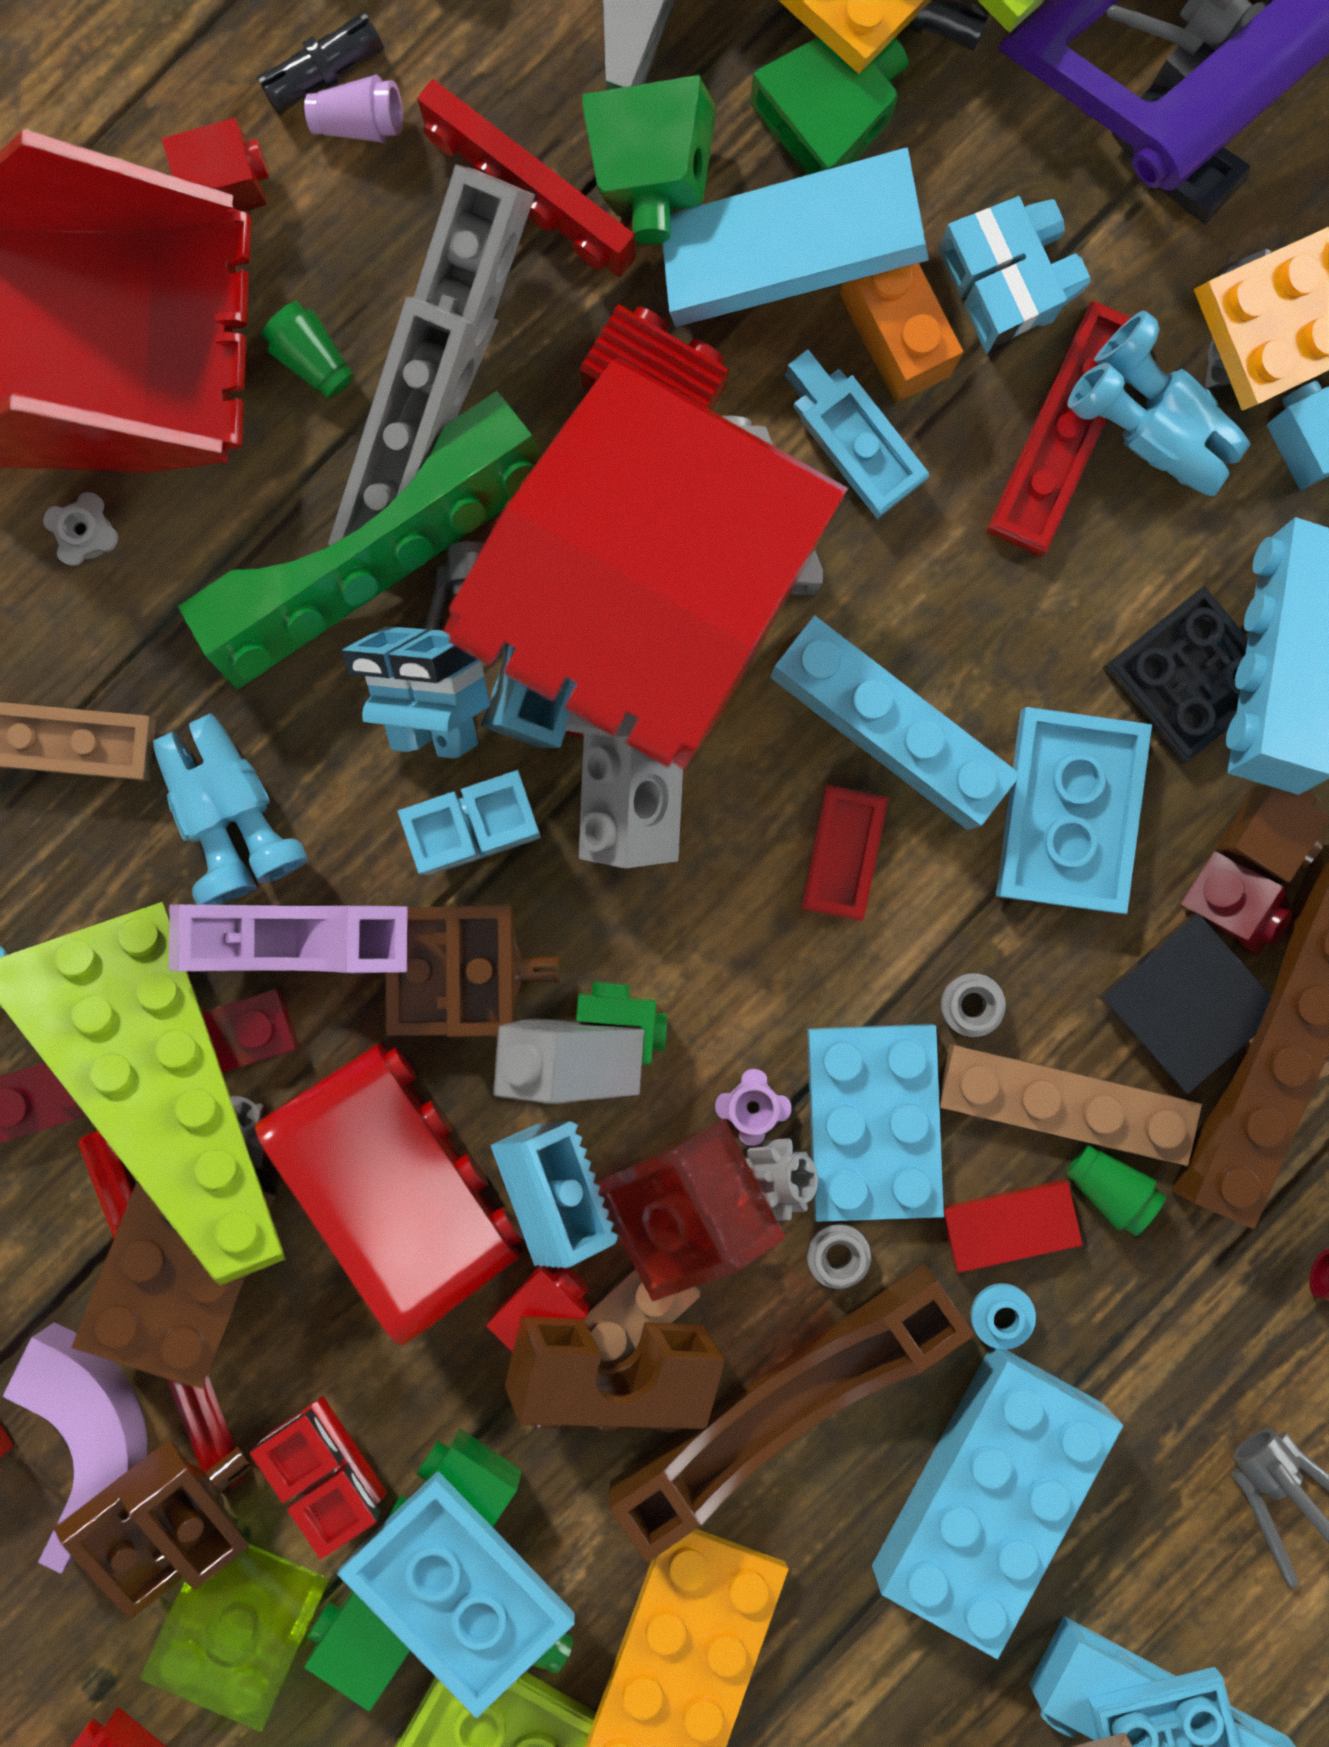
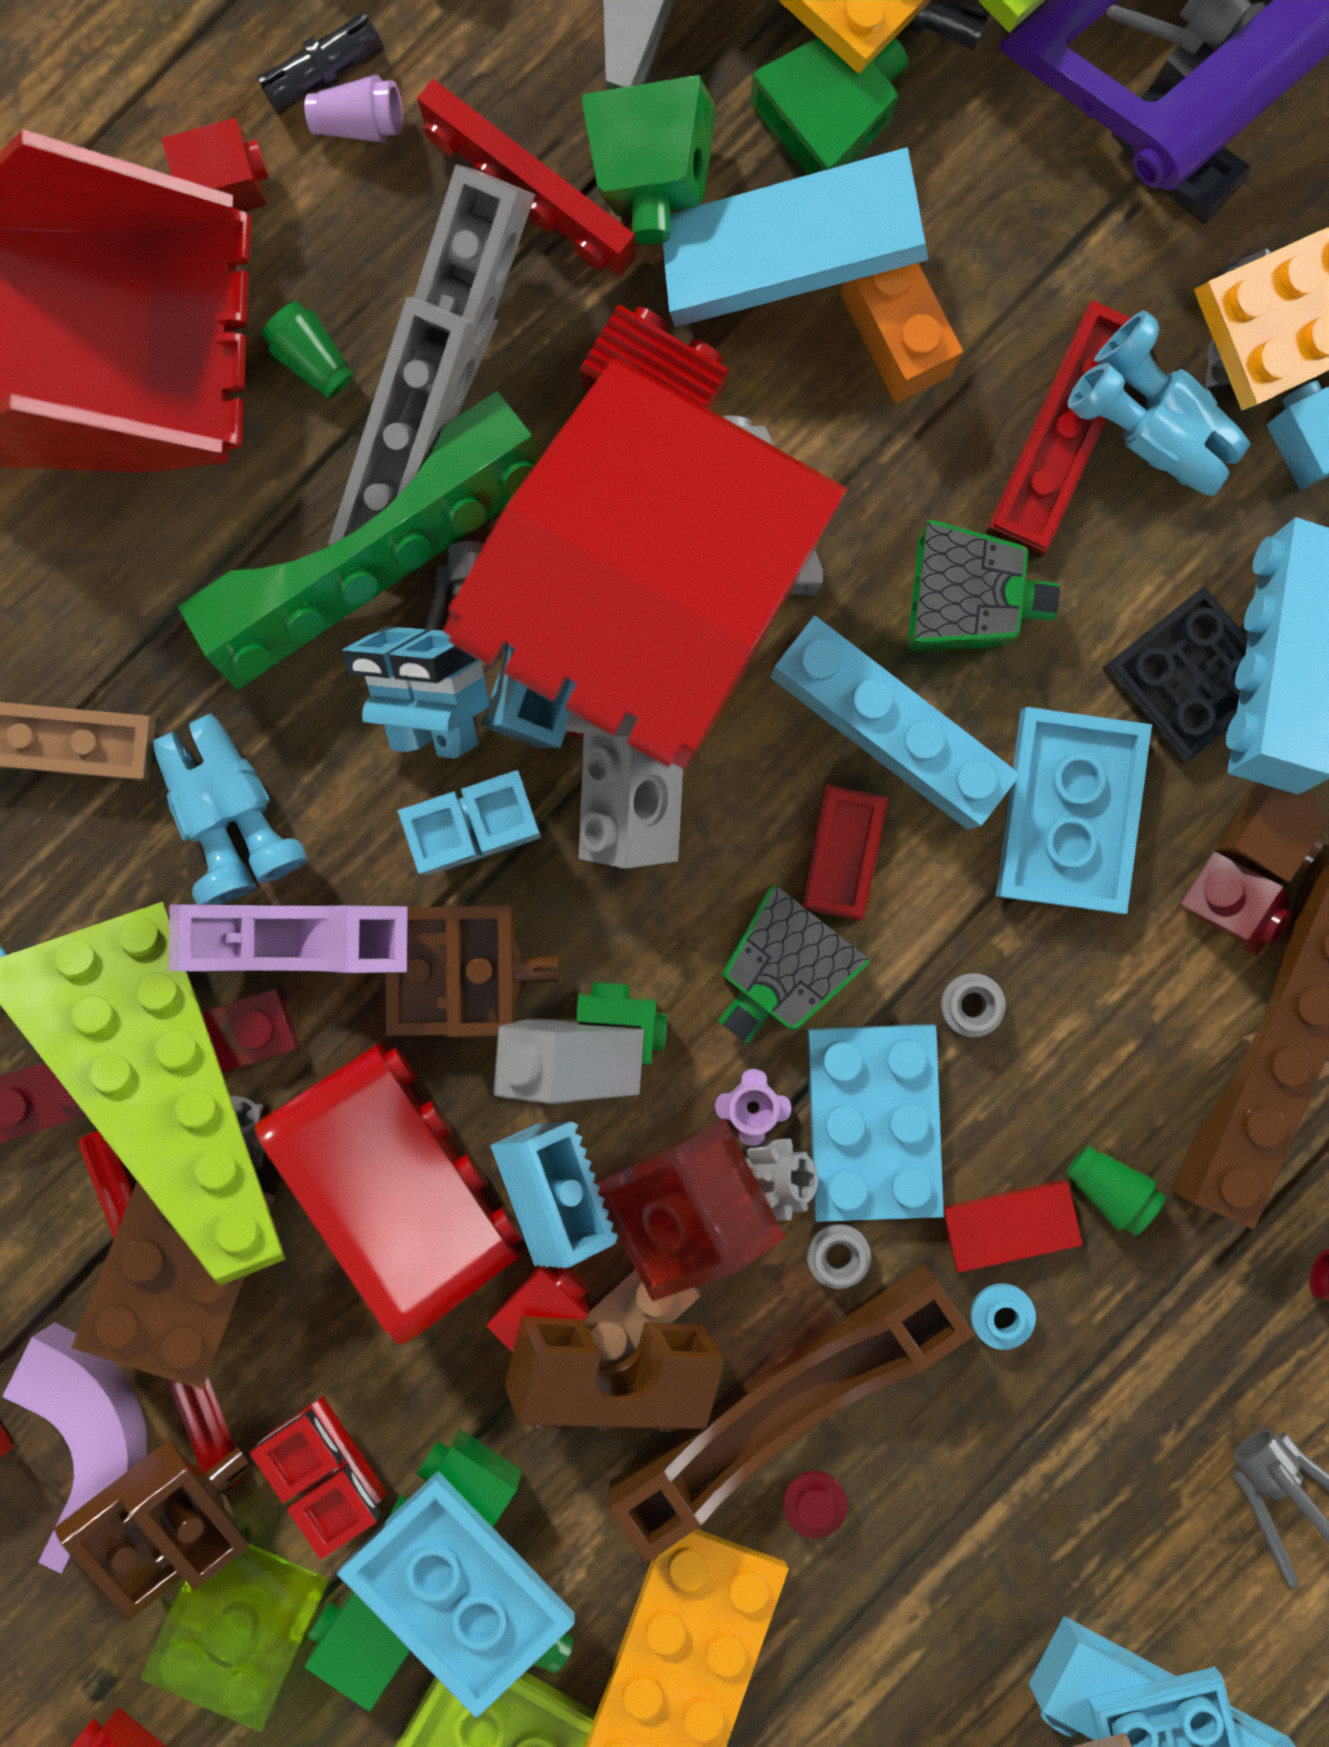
light grey plate [43,492,118,566] -> none
medium azure hinge [785,350,930,519] -> none
medium azure brick [872,1347,1124,1659] -> none
medium azure hips [938,196,1090,355] -> none
medium nougat plate [939,1044,1202,1166] -> none
black tile [1097,913,1271,1094] -> none
none -> torso [718,884,871,1044]
none -> dark red plate [783,1470,848,1538]
none -> torso [906,520,1060,652]

